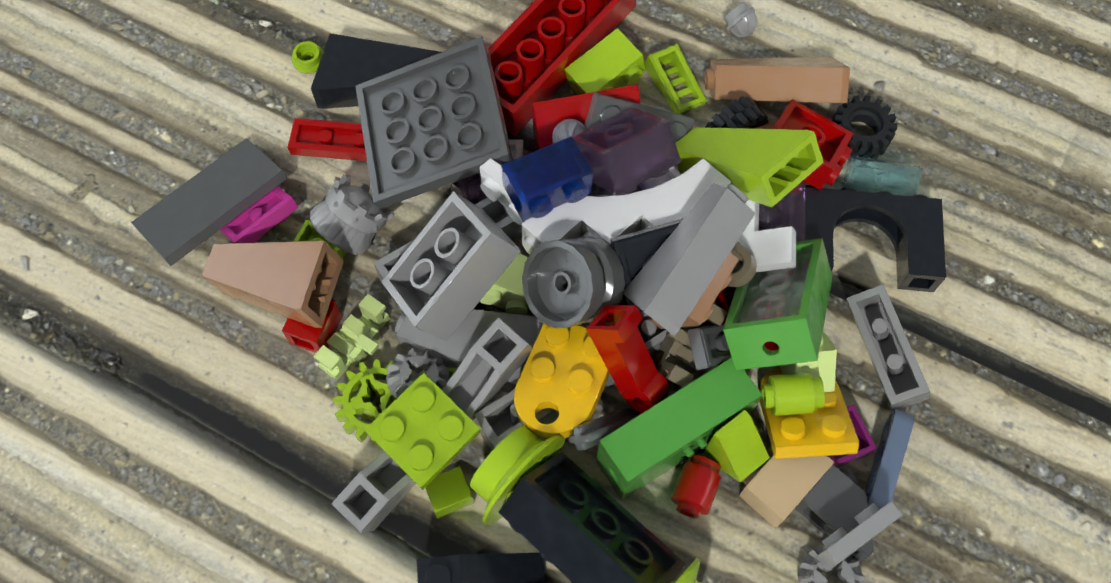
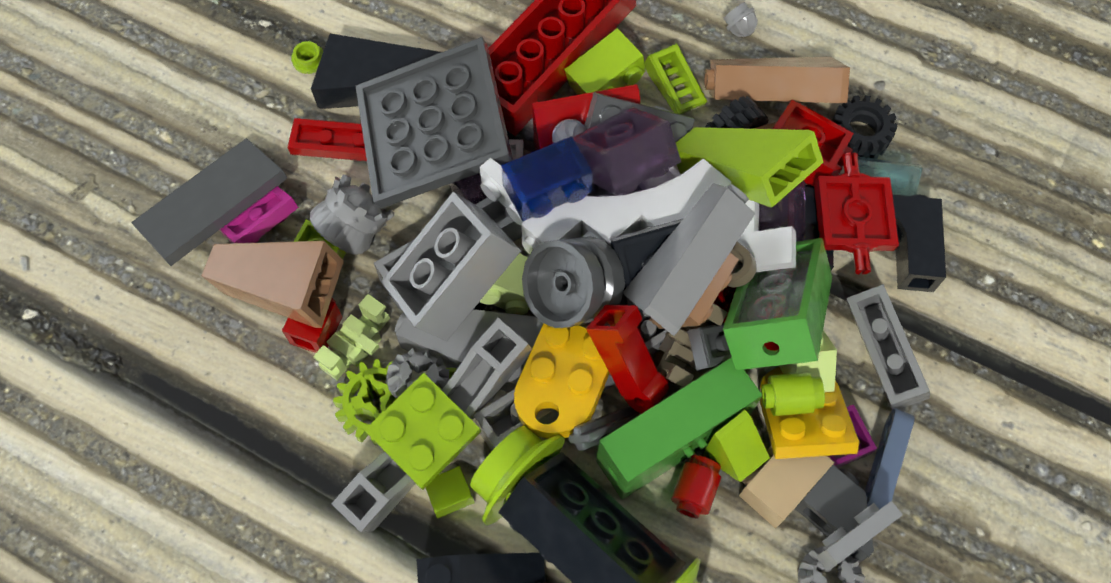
none -> red plate [814,152,899,275]

